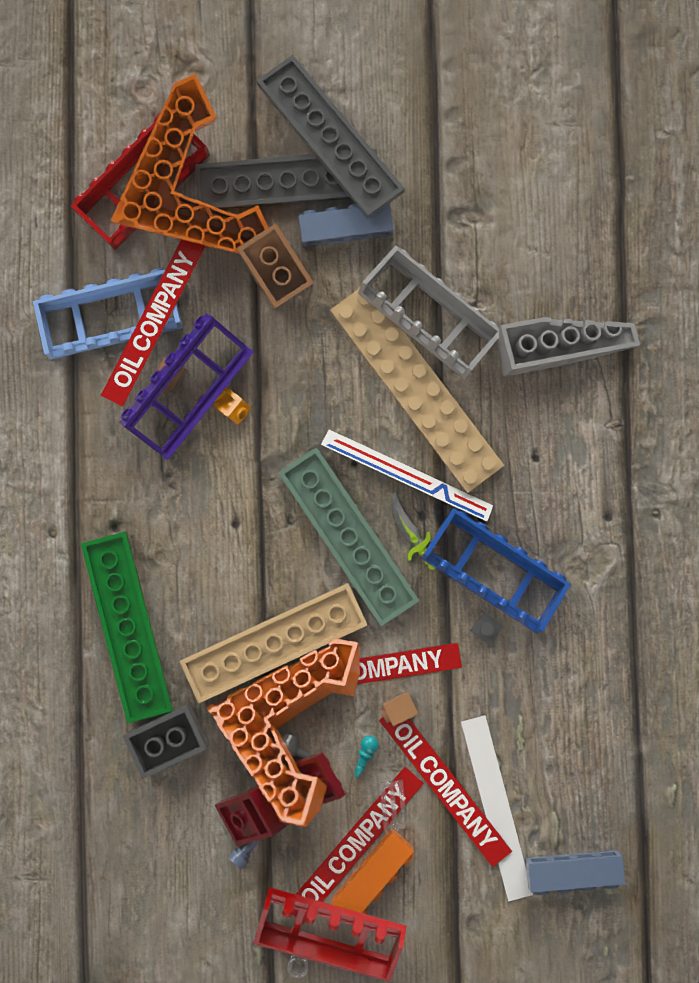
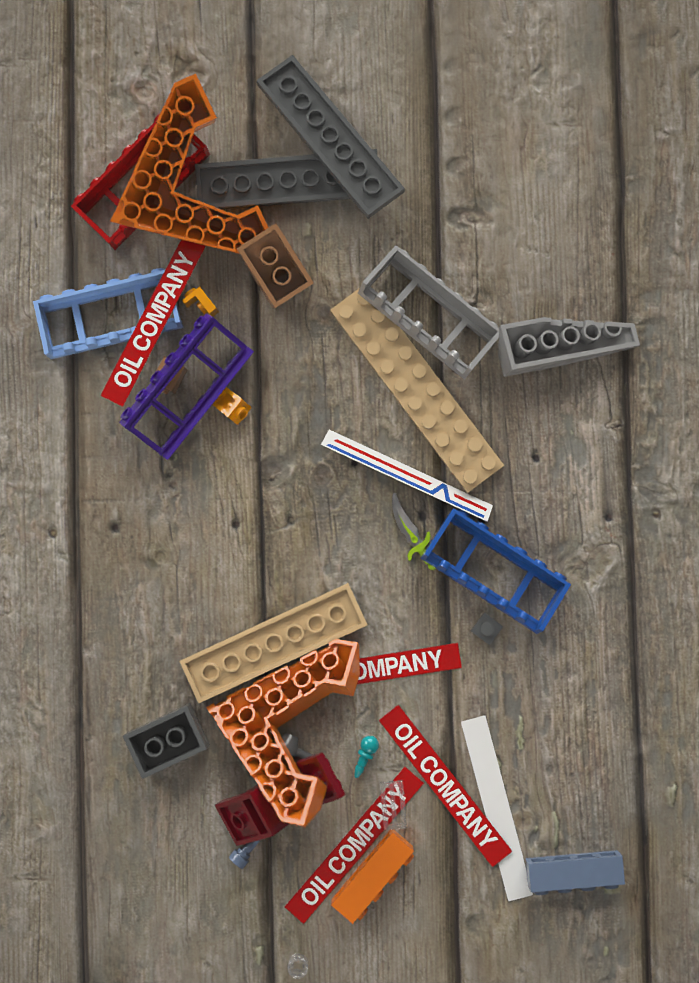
green plate [81,531,173,723] -> none
red window [253,887,406,982] -> none
sand green plate [278,447,420,626] -> none
sand blue brick [299,203,394,248] -> none
medium nougat brick [380,692,418,726] -> none
none -> light orange bracket [182,286,219,317]

